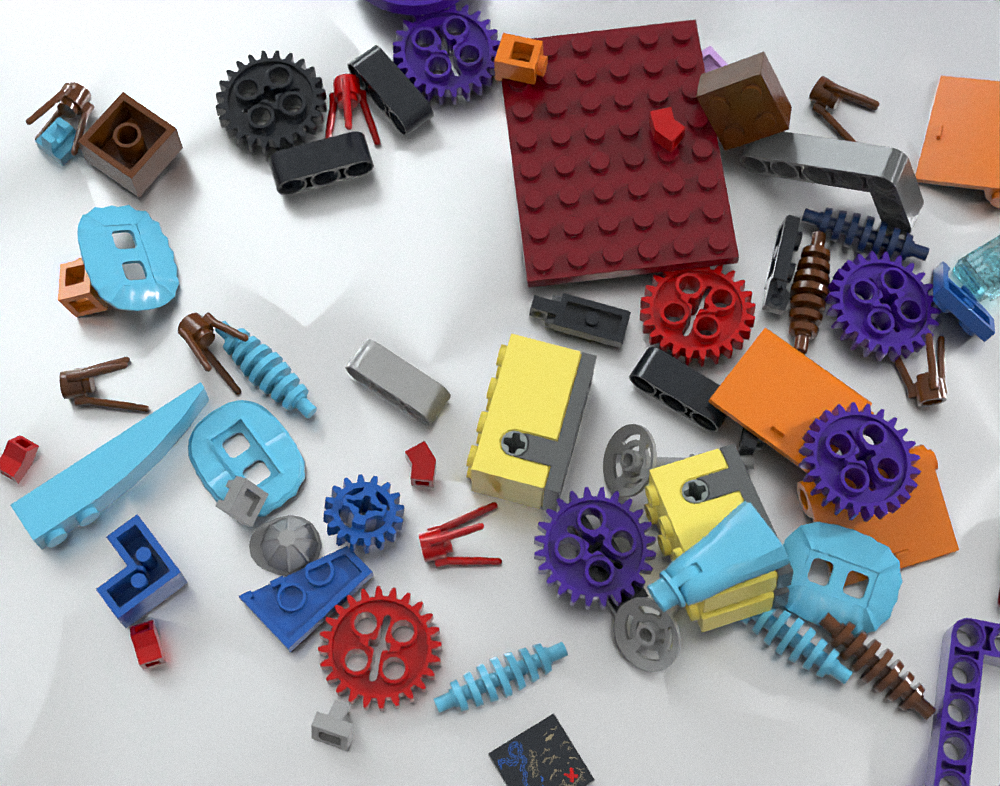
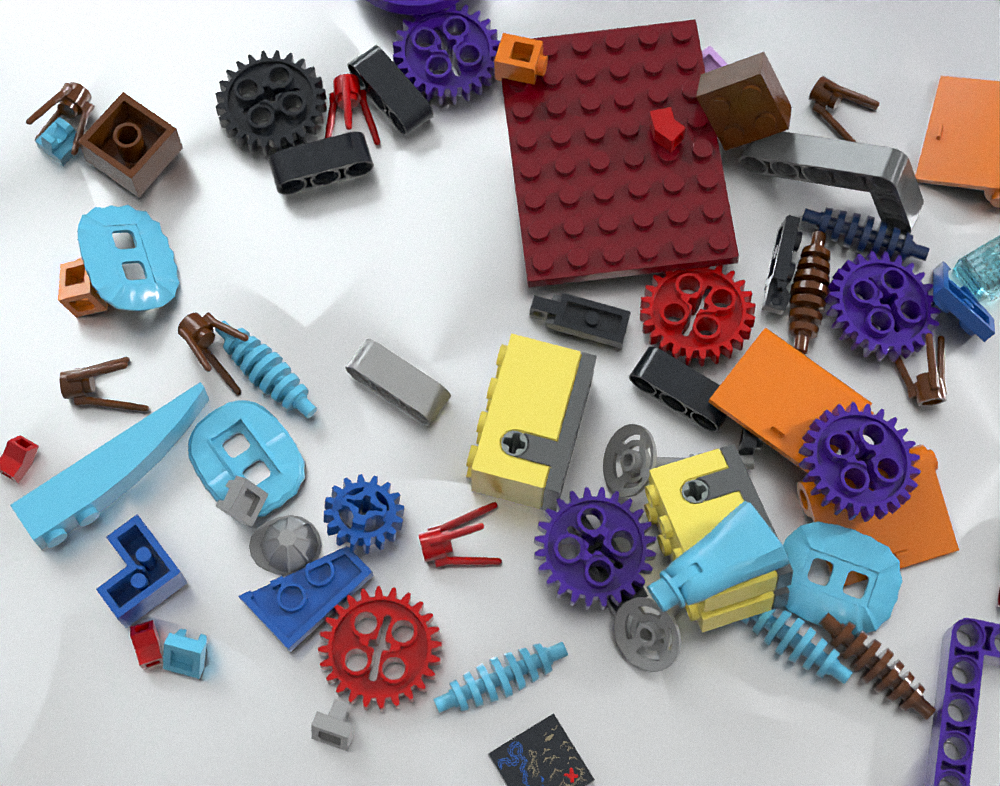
red piece [405,441,436,488] -> none
none -> medium azure tile [163,629,207,679]

